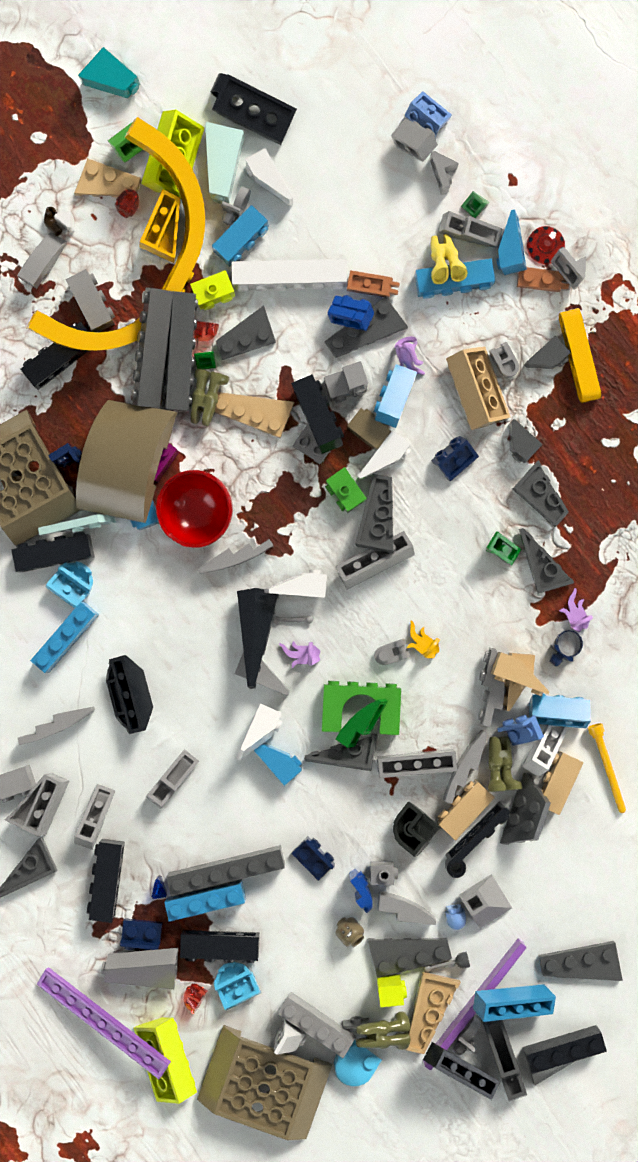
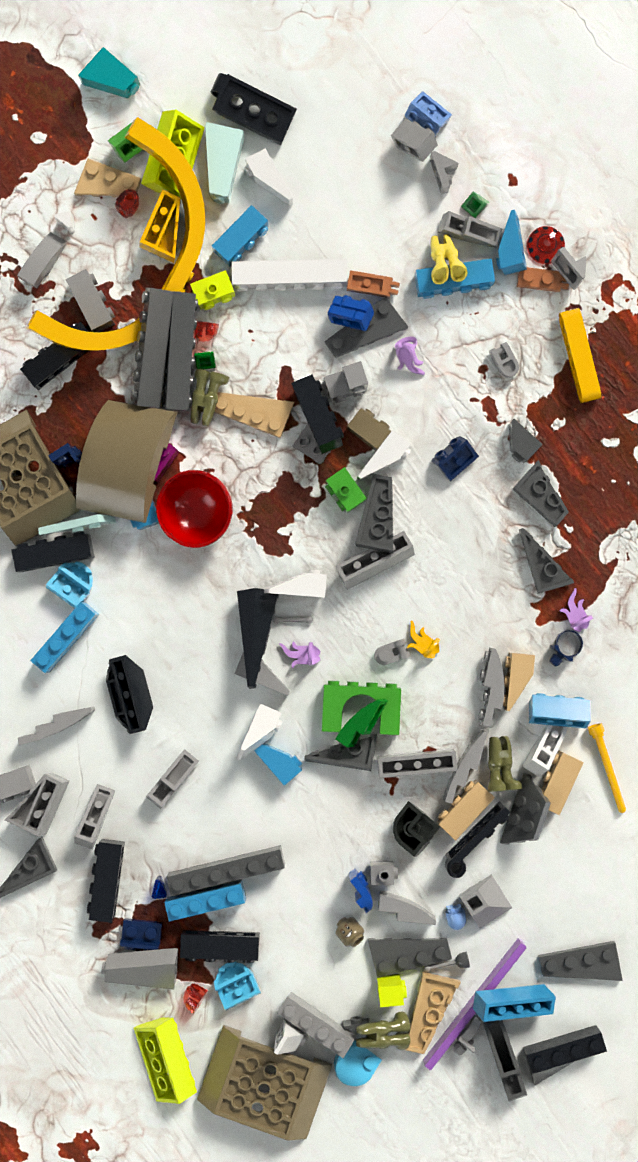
medium lavender tile [36,967,171,1079] -> none
dark brown arm [44,207,63,236] -> none
light grey slope [197,539,274,574] -> none
dark grey wing [216,305,276,360] -> none
light grey piece [222,186,251,225] -> none
dark blue bracket [291,836,335,881] -> none
brick [373,364,417,428] -> none
black brick [423,1042,500,1100] -> none
tan slope [446,346,511,430] -> none
green slope [486,531,522,566] -> none
tan slope [490,652,549,696] -> none
medium blue bracket [497,715,544,746] -> none
dark grey slope [524,336,571,369] -> none

